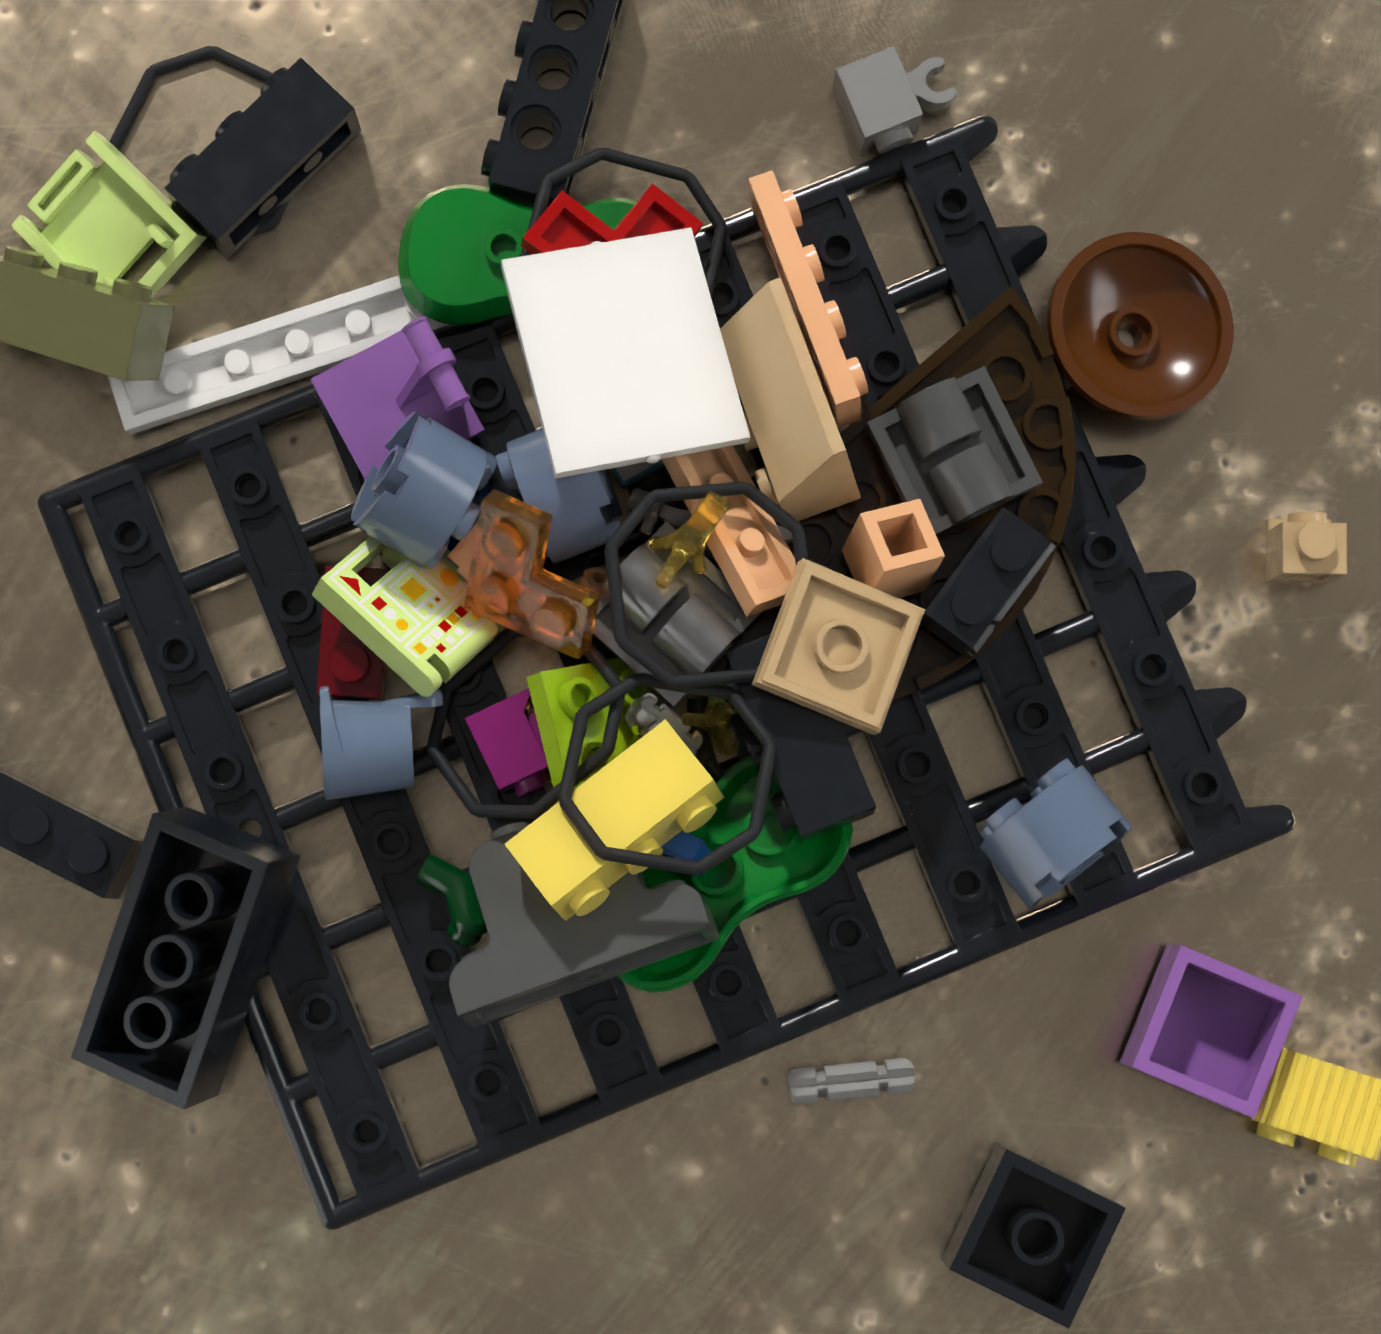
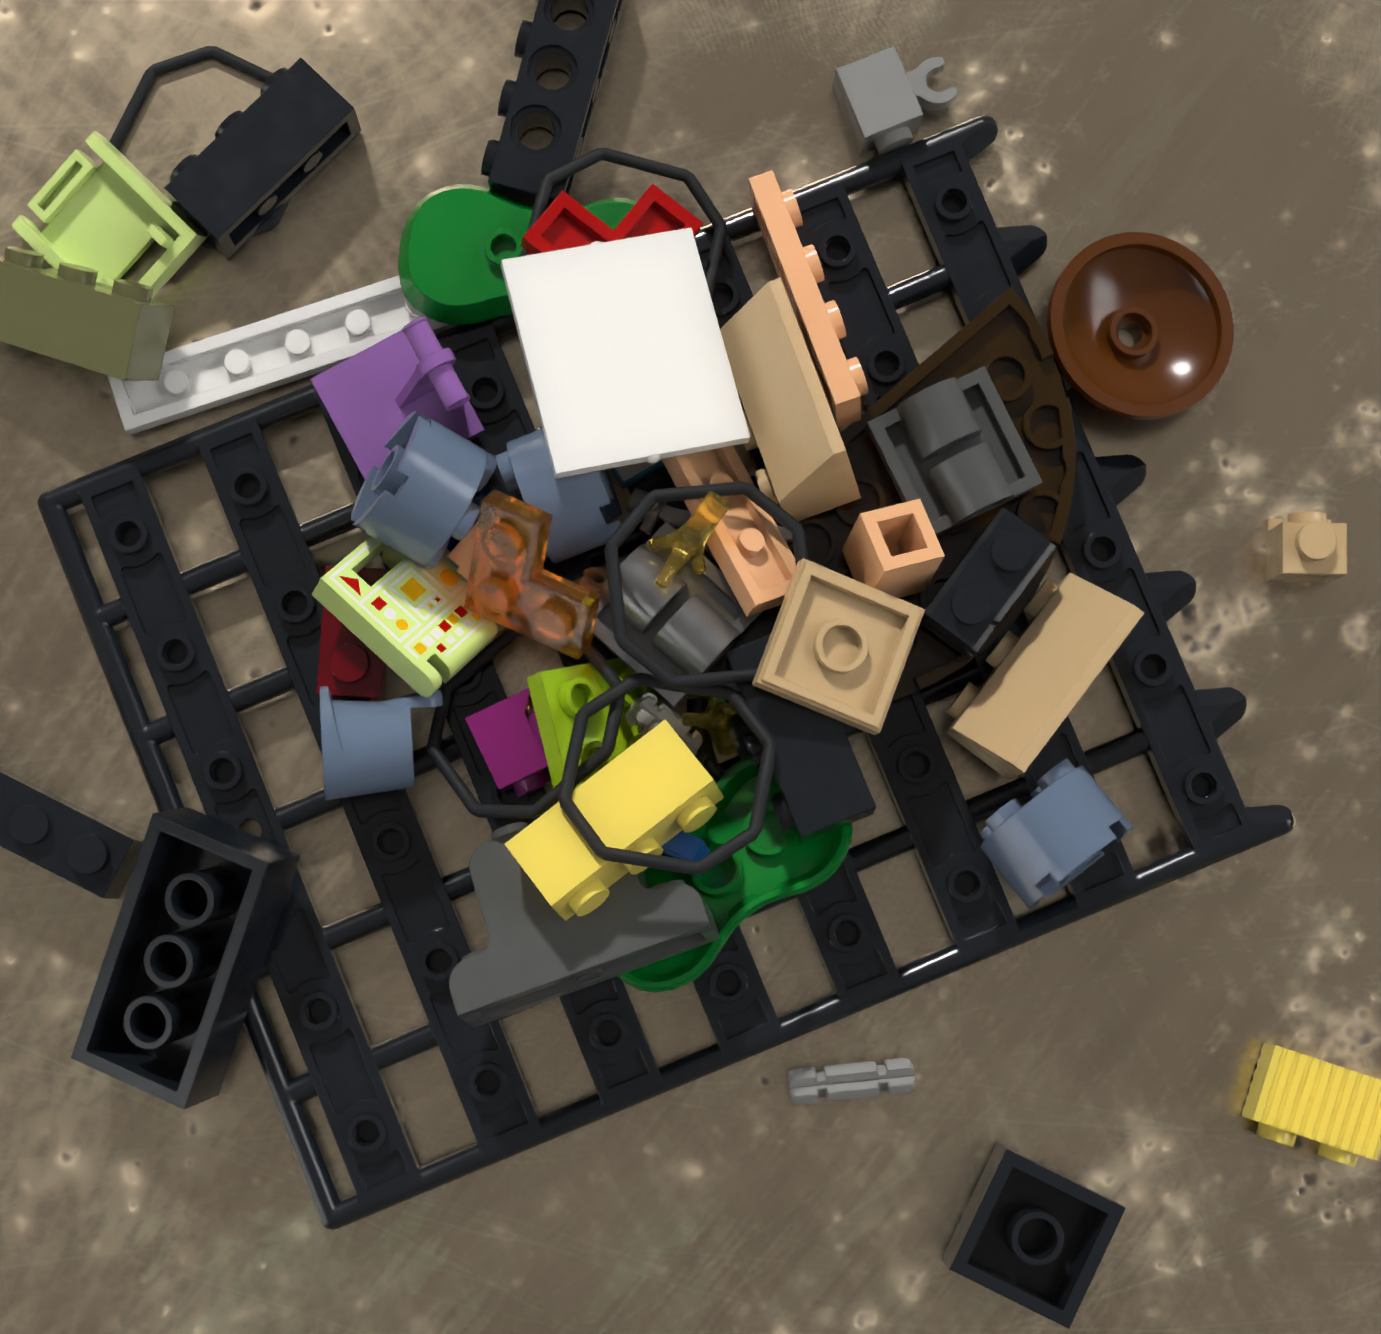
dark green arm [416,854,488,947] -> none
medium lavender piece [1119,944,1303,1119] -> none
none -> tan slope [946,573,1144,779]

